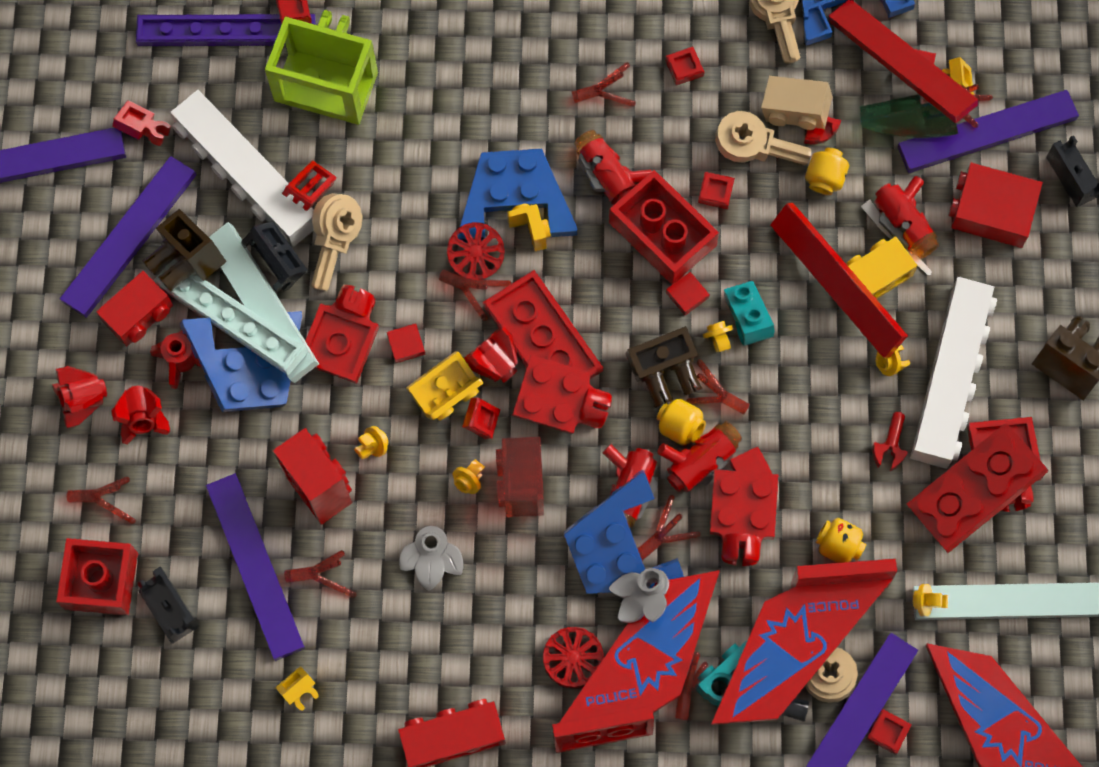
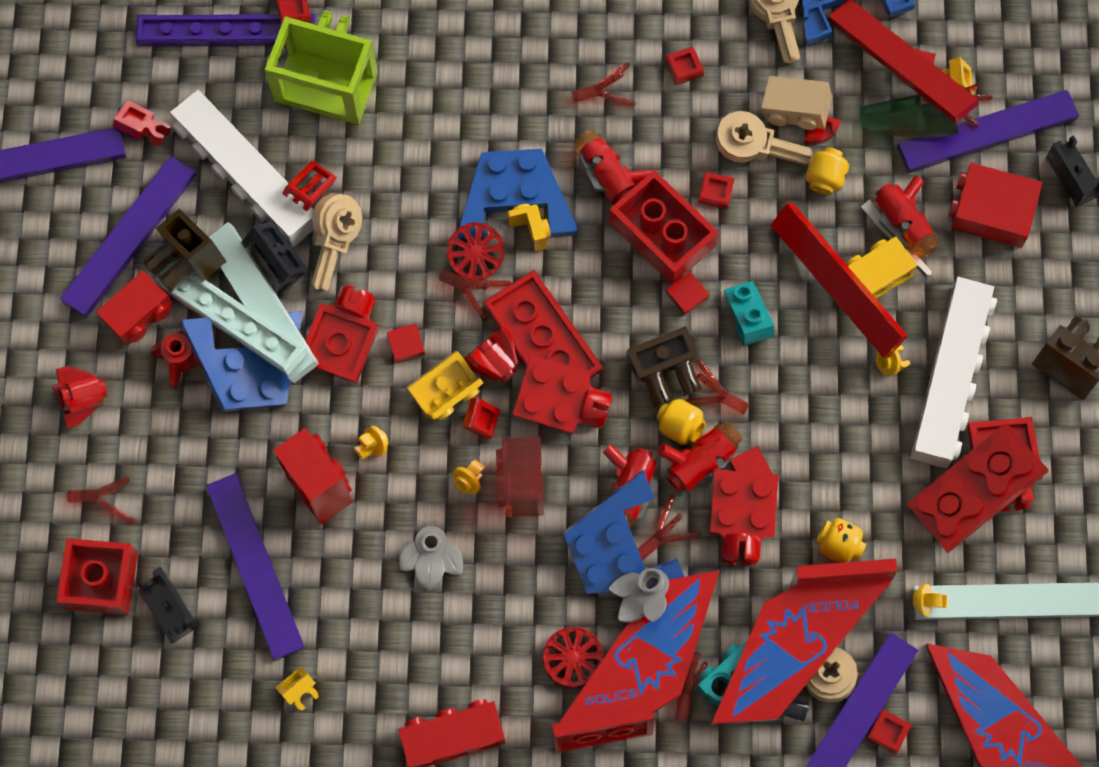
red brick [111,385,170,445] -> none
clear red plant [284,550,357,598] -> none
yellow plate [702,321,733,352] -> none
red bar [872,412,908,471] -> none

